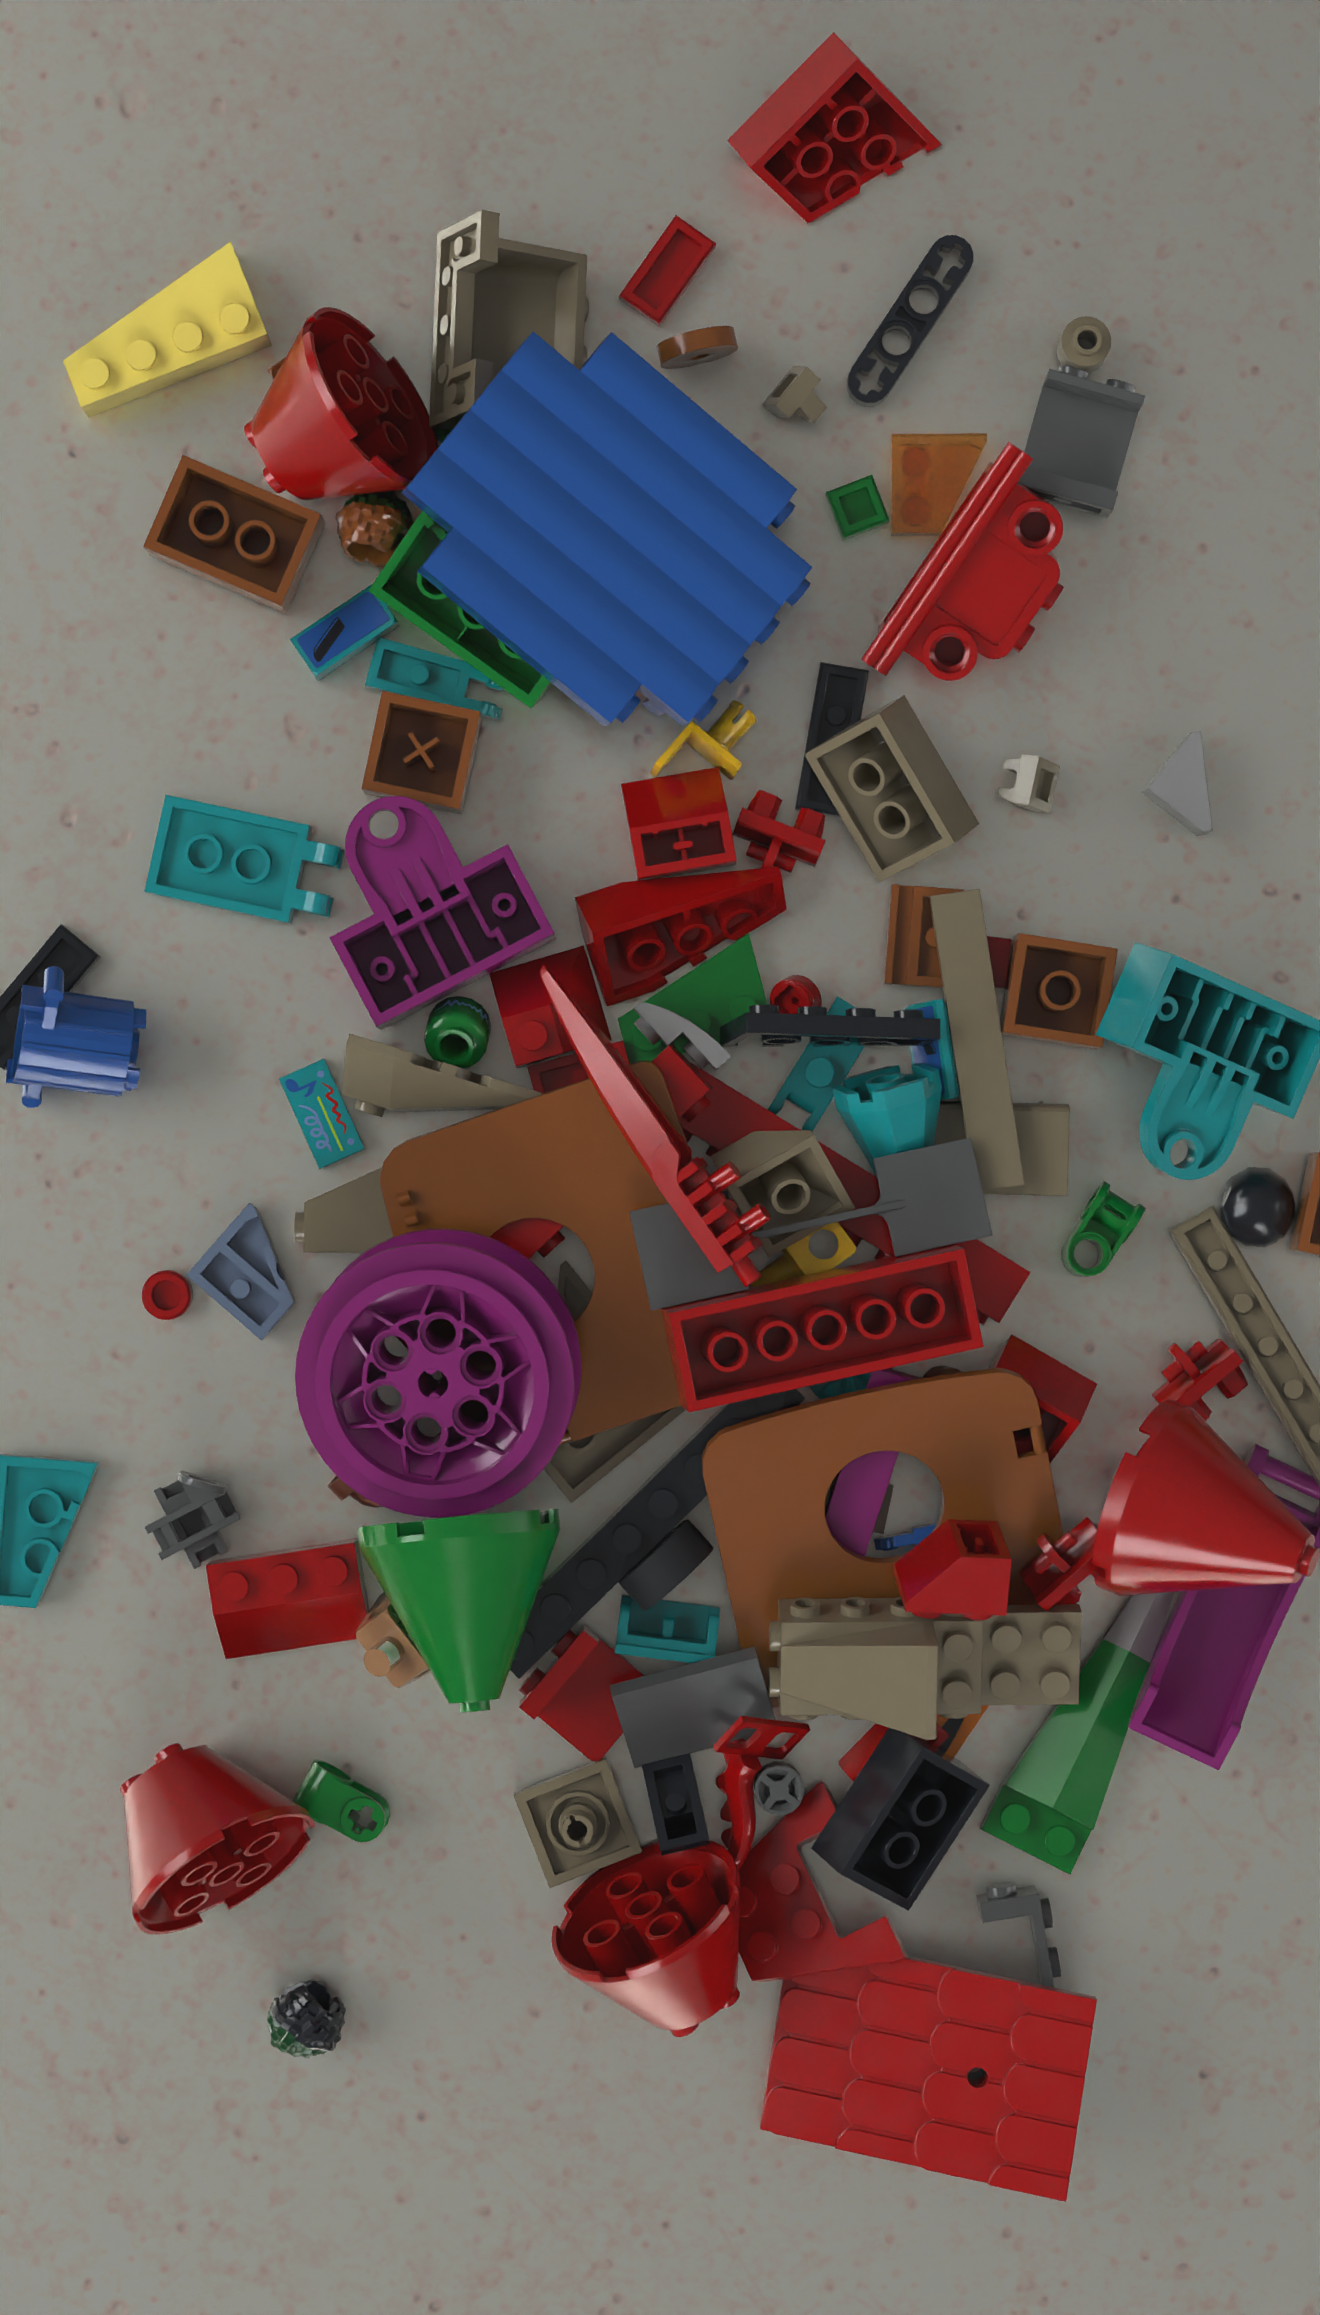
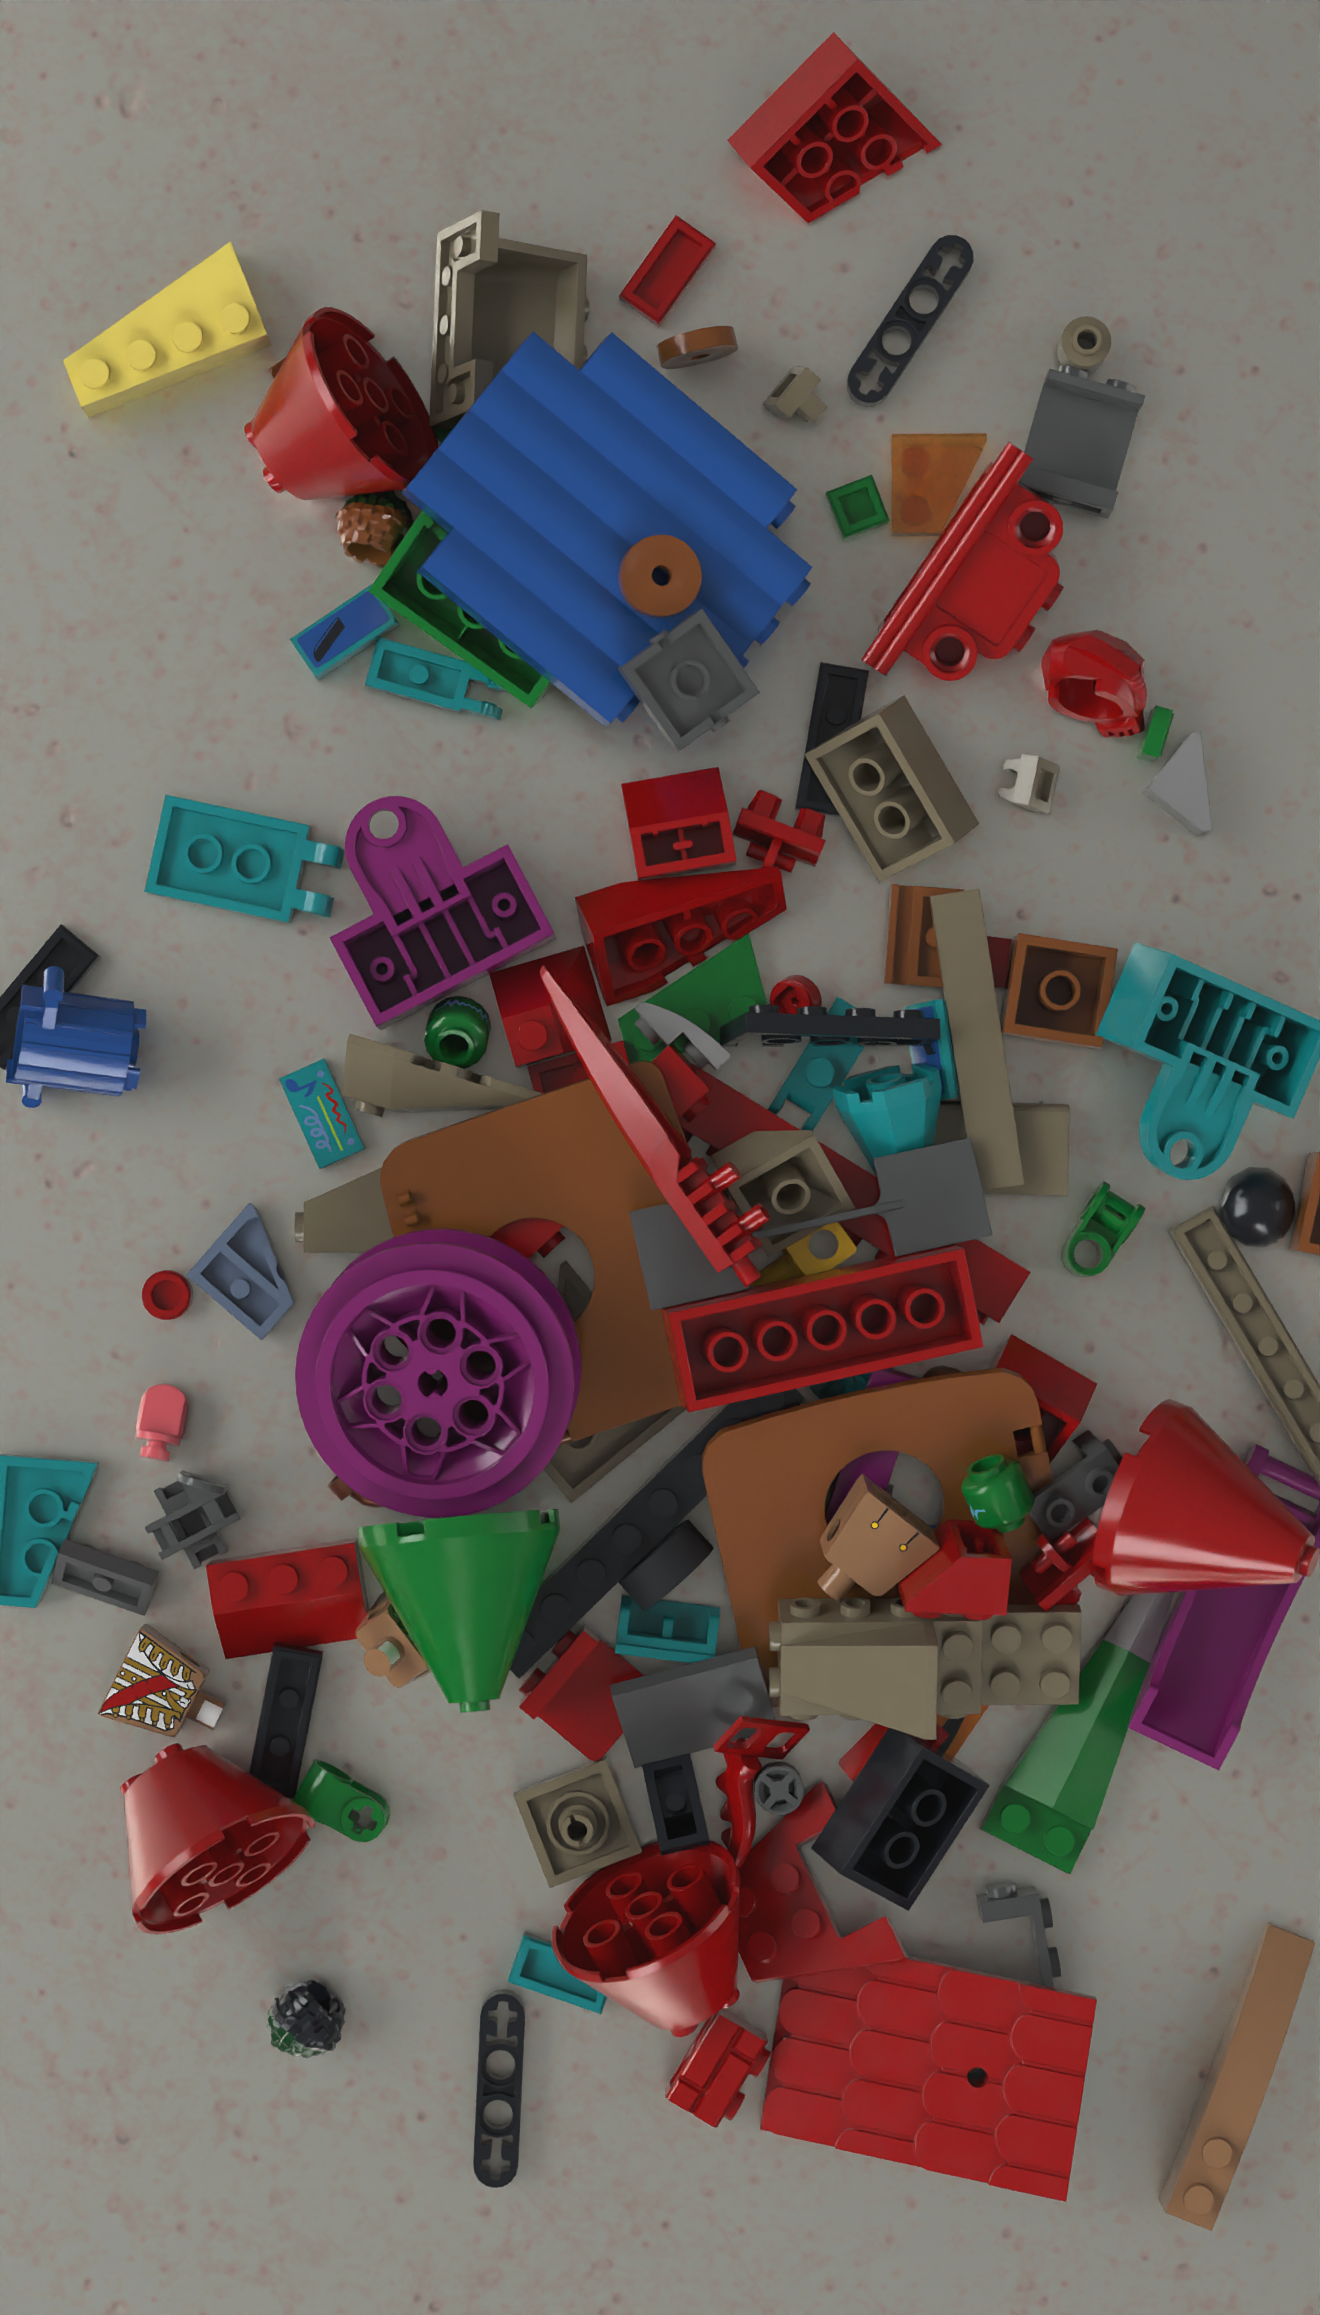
dark orange brick [143,455,325,614] -> none
dark orange brick [361,691,482,815] -> none
yellow bracket [650,700,757,780] -> none
red hips [1151,1338,1248,1421] -> none
none -> dark grey plate [51,1539,159,1616]
none -> torso [97,1624,226,1737]
none -> coral arm [135,1384,188,1462]
none -> black tile [249,1642,323,1798]
none -> black beam [473,1989,526,2188]
none -> teal tile [507,1932,607,2014]
none -> dark grey plate [617,609,760,752]
none -> dark orange piece [618,535,702,618]
none -> red brick [665,2009,771,2128]
none -> medium nougat torso [817,1473,940,1601]
none -> green head [961,1454,1035,1533]
none -> dark grey bracket [1029,1430,1122,1540]
none -> red helmet [1041,630,1148,738]
none -> green tile [1136,705,1174,763]
none -> medium nougat slope [1158,1923,1315,2231]

